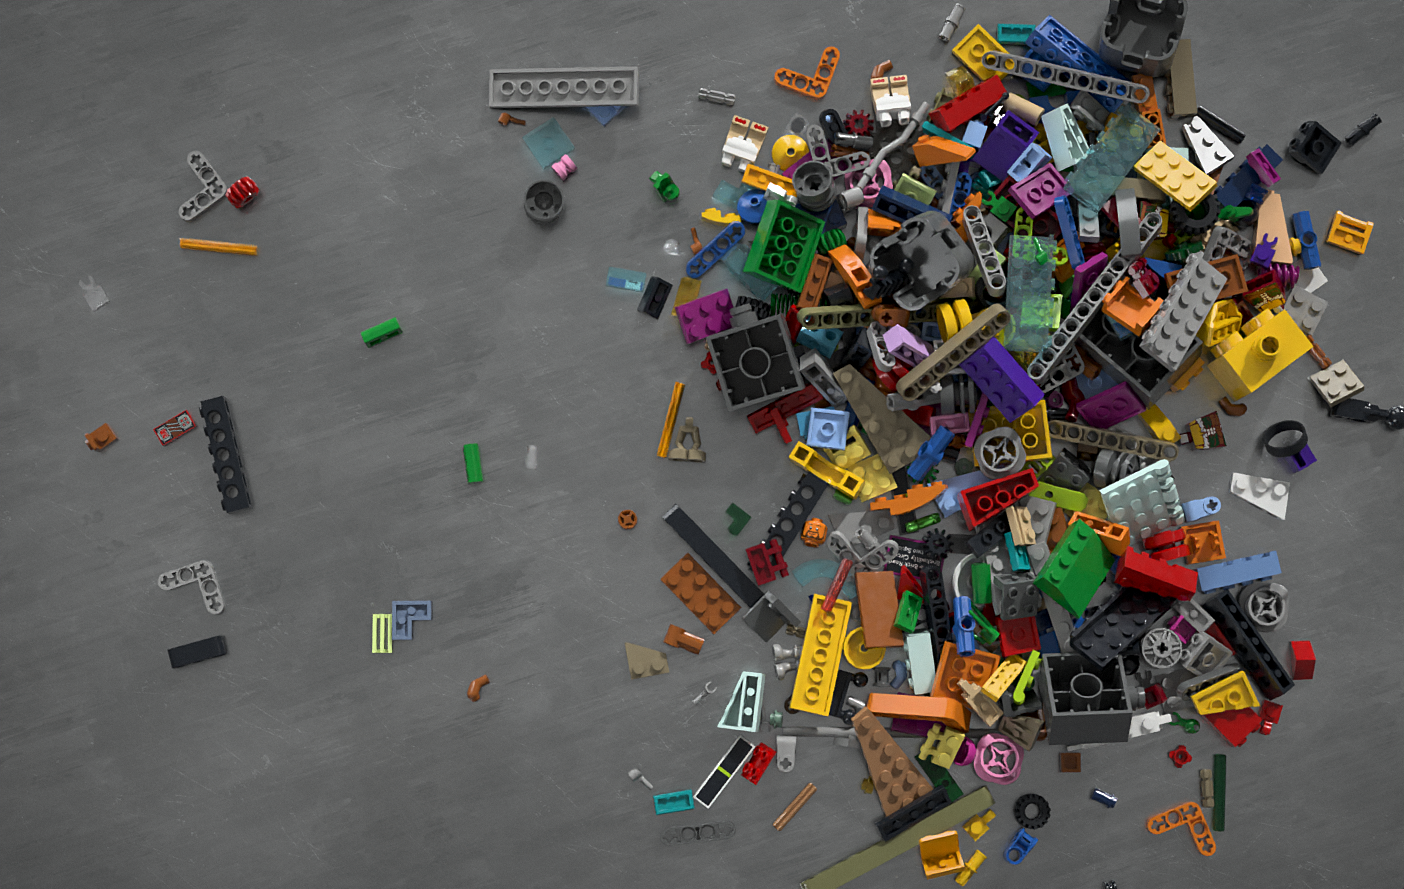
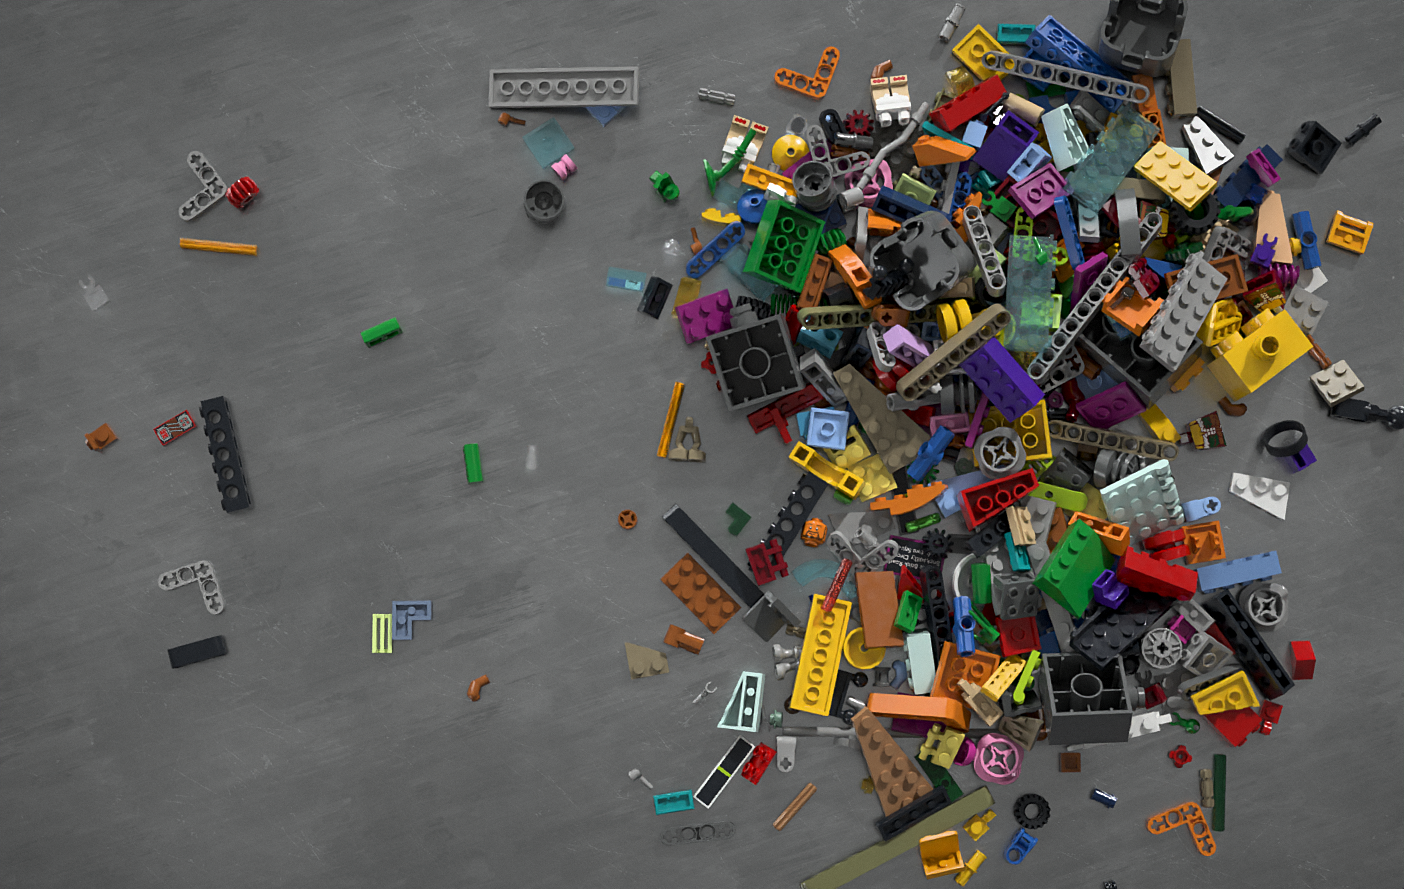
none -> green dish [703,128,757,196]
none -> dark purple piece [1092,569,1129,609]
none -> clear smoke hand [1110,287,1135,310]

